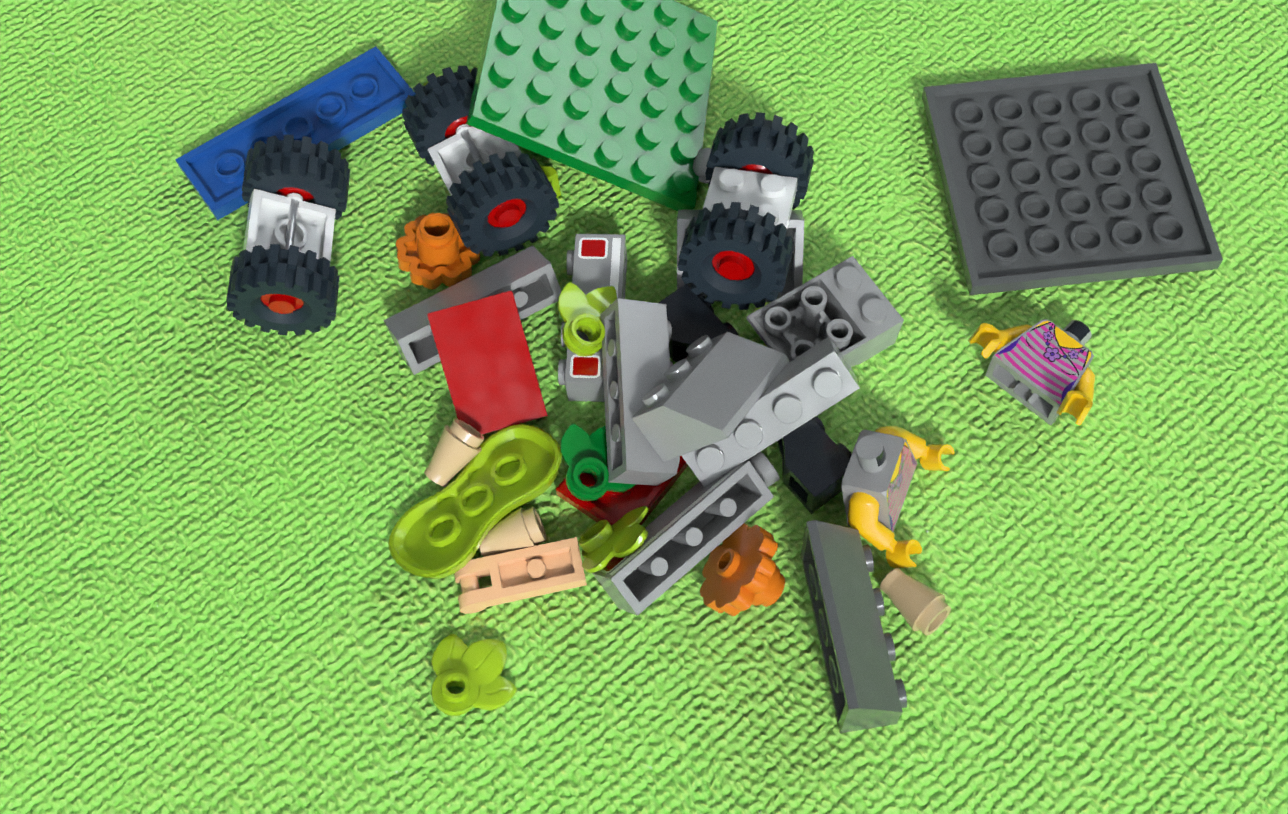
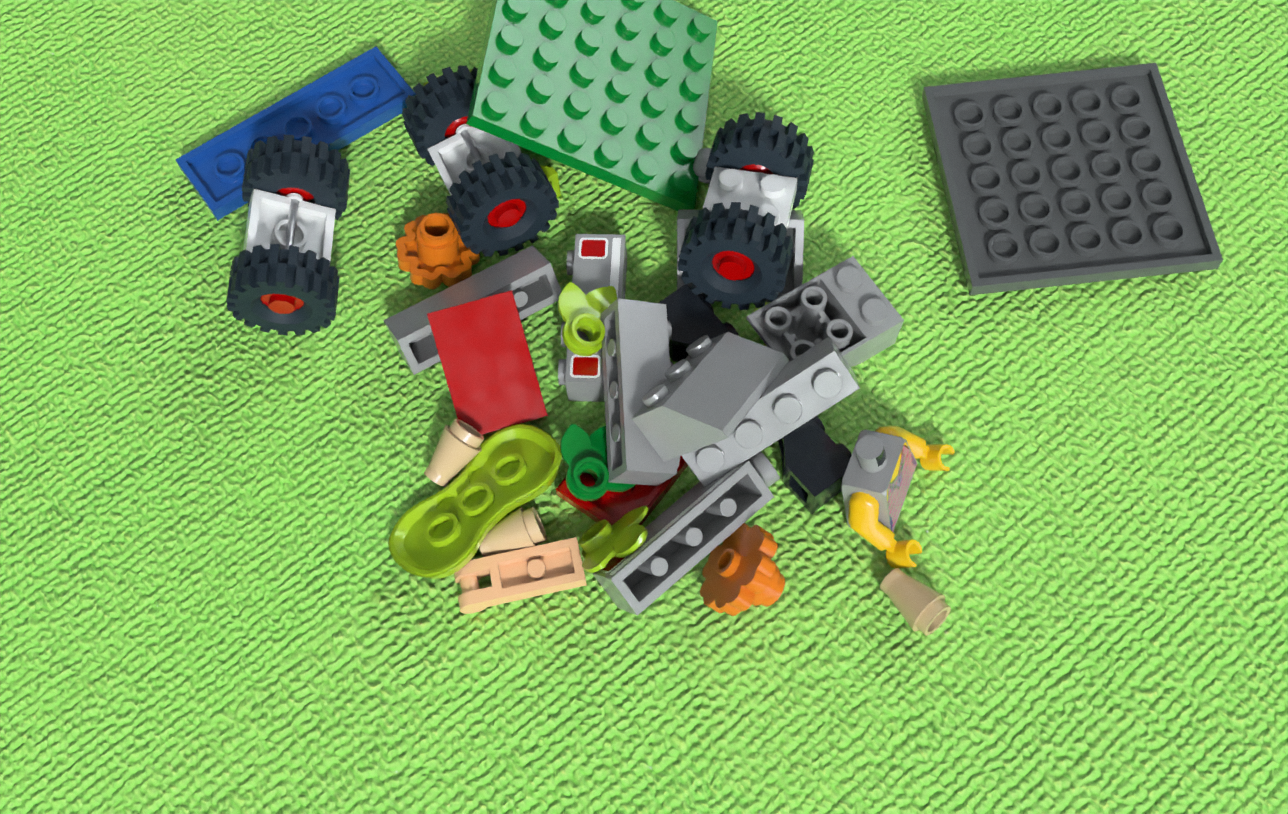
lime plate [431,634,517,716] -> none
dark grey slope [801,520,907,734] -> none
torso [968,319,1095,426] -> none

